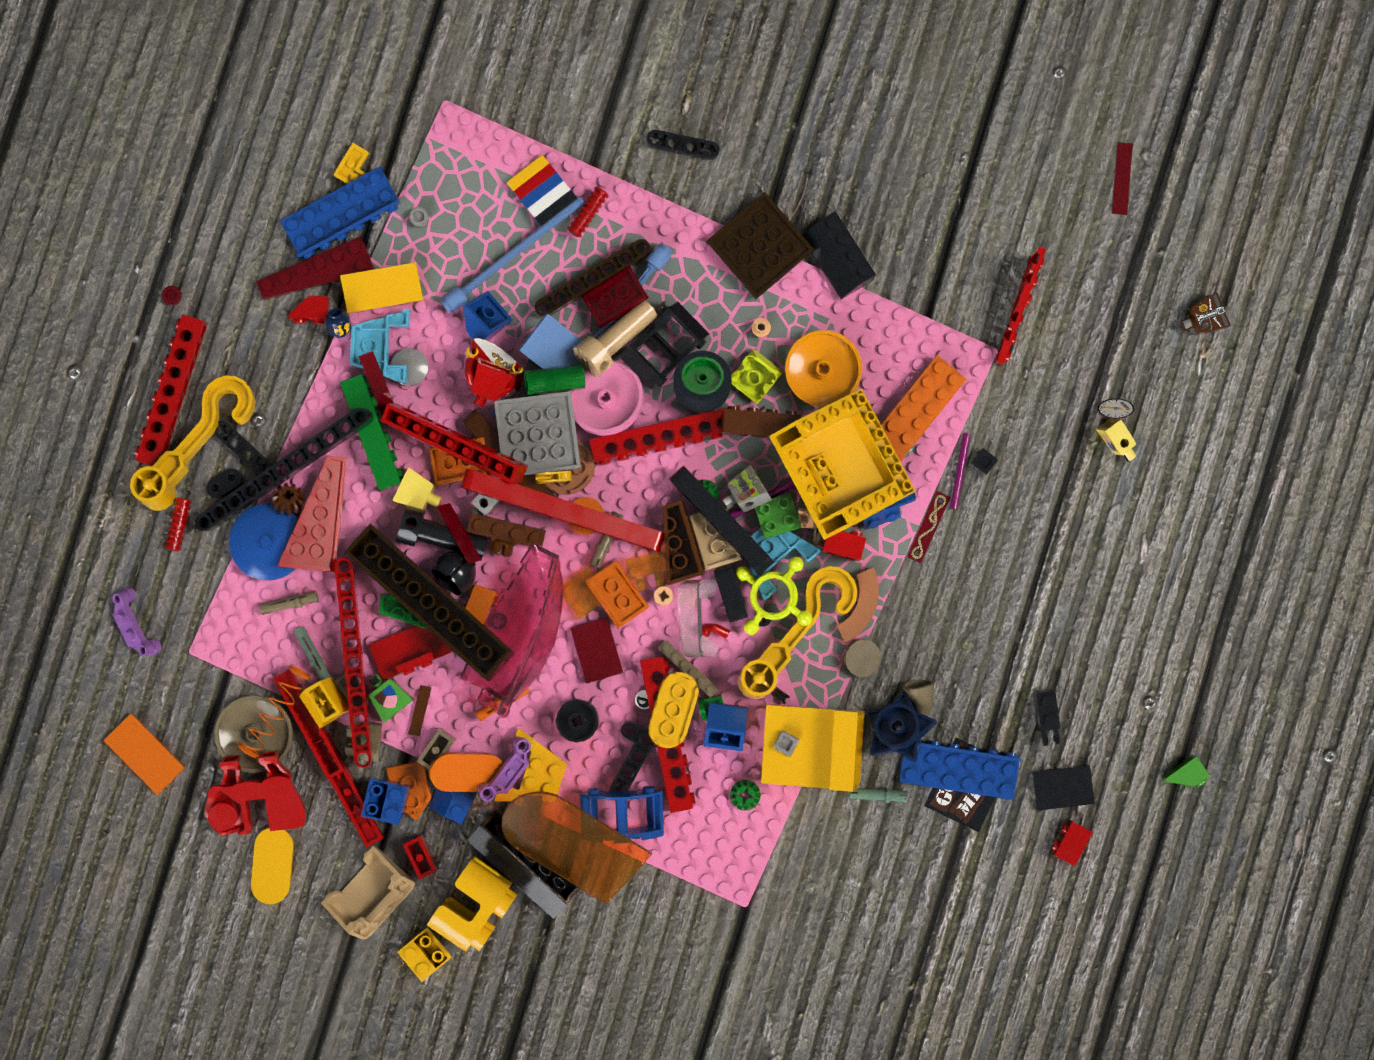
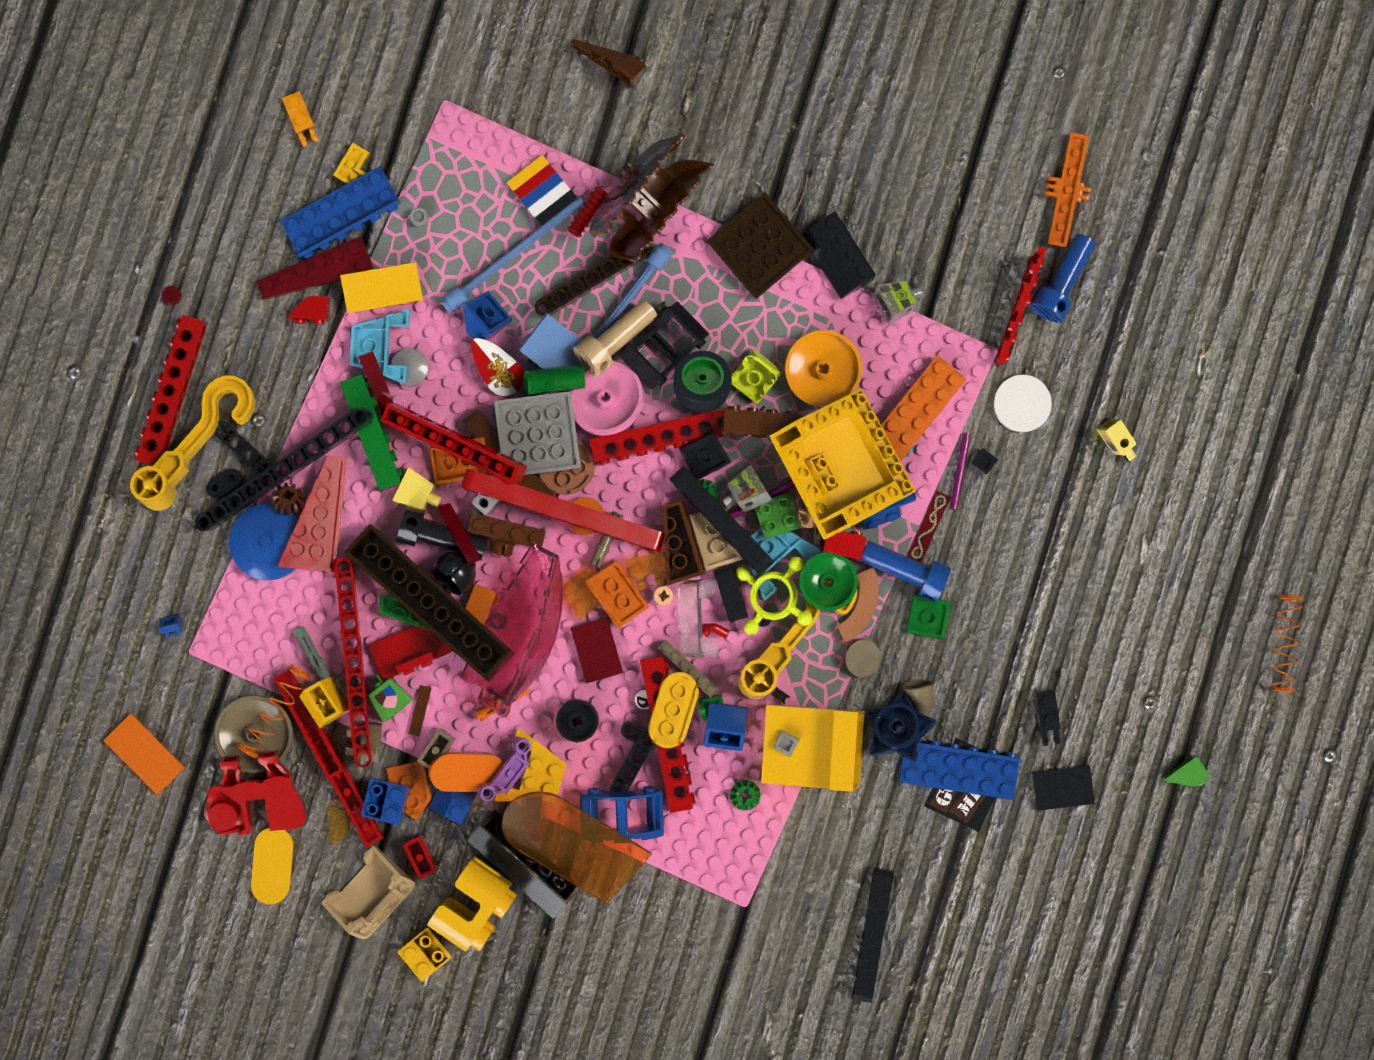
medium lavender plate [112,587,162,656] -> none
red piece [164,497,192,552] -> none
dark tan pin [259,590,319,615] -> none
dark blue head [325,308,352,338] -> none
red torso [465,346,523,407] -> none
yellow piece [535,471,572,484] -> none
dark red tile [582,266,649,328] -> none
black beam [647,130,720,160] -> none
light nougat plate [752,318,771,337] -> none
sand green pin [849,788,908,803] -> none
red brick [1051,820,1093,866] -> none
white sticker [1097,398,1134,419] -> none
dark red sticker [1112,142,1133,215] -> none
torso [1181,293,1231,335] -> none
none -> blue tile [159,614,181,639]
none -> light orange hinge [282,91,319,147]
none -> clear yellow tile [328,806,349,845]
none -> reddish brown wedge [571,39,647,89]
none -> reddish brown animal [588,134,714,263]
none -> black tile [679,429,731,480]
none -> green dish [799,552,858,611]
none -> black beam [852,868,894,1003]
none -> blue piece [861,540,951,603]
none -> torso [873,281,923,325]
none -> green tile [906,595,951,640]
none -> white tile [994,375,1052,432]
none -> blue piece [1029,234,1096,323]
none -> orange hinge [1044,132,1092,248]
none -> orange piece [1271,594,1304,692]

